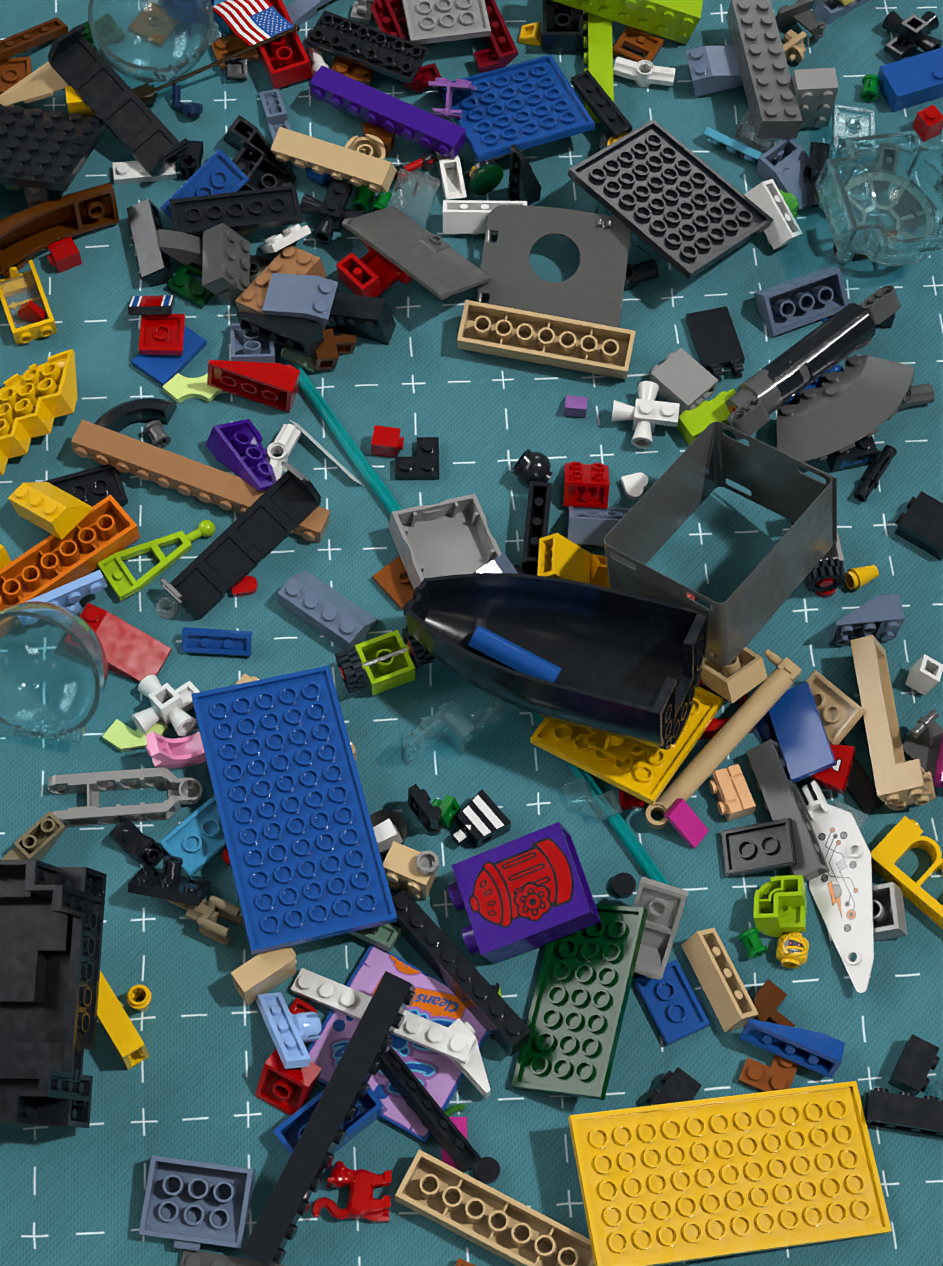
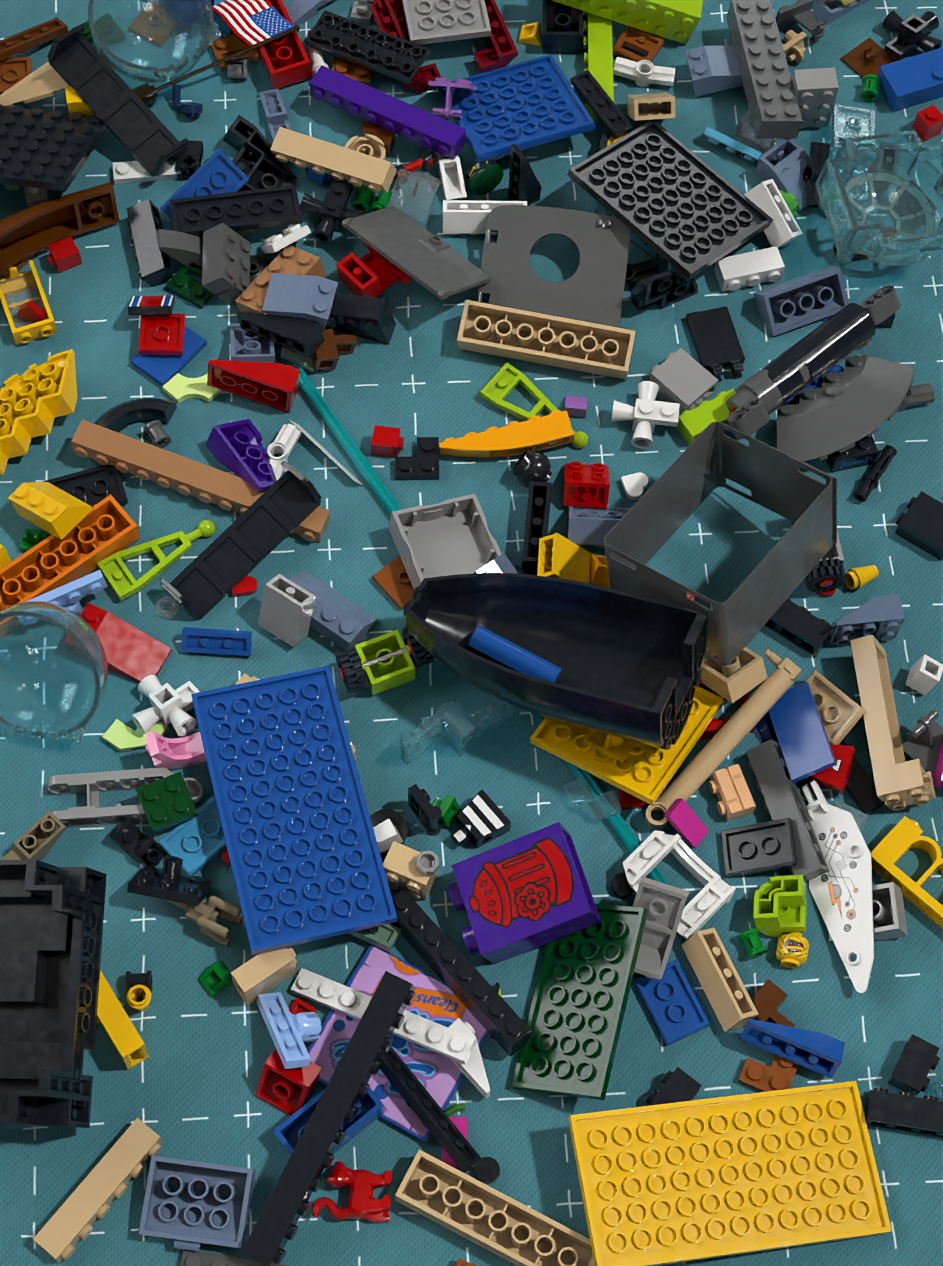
none -> green tile [20,528,48,553]
none -> tan brick [33,1118,163,1263]
none -> black bush [125,970,153,993]
none -> dark green plate [136,771,198,834]
none -> green slope [198,961,233,997]
none -> light grey brick [257,574,316,647]
none -> light orange slope [439,410,574,458]
none -> lime plate [480,363,588,449]
none -> white wedge [623,830,736,940]
none -> tan brick [627,92,676,121]
none -> black brick [630,271,698,311]
none -> white brick [714,246,785,292]
none -> black brick [765,597,833,657]
none -> reddish brown piece [841,37,896,83]

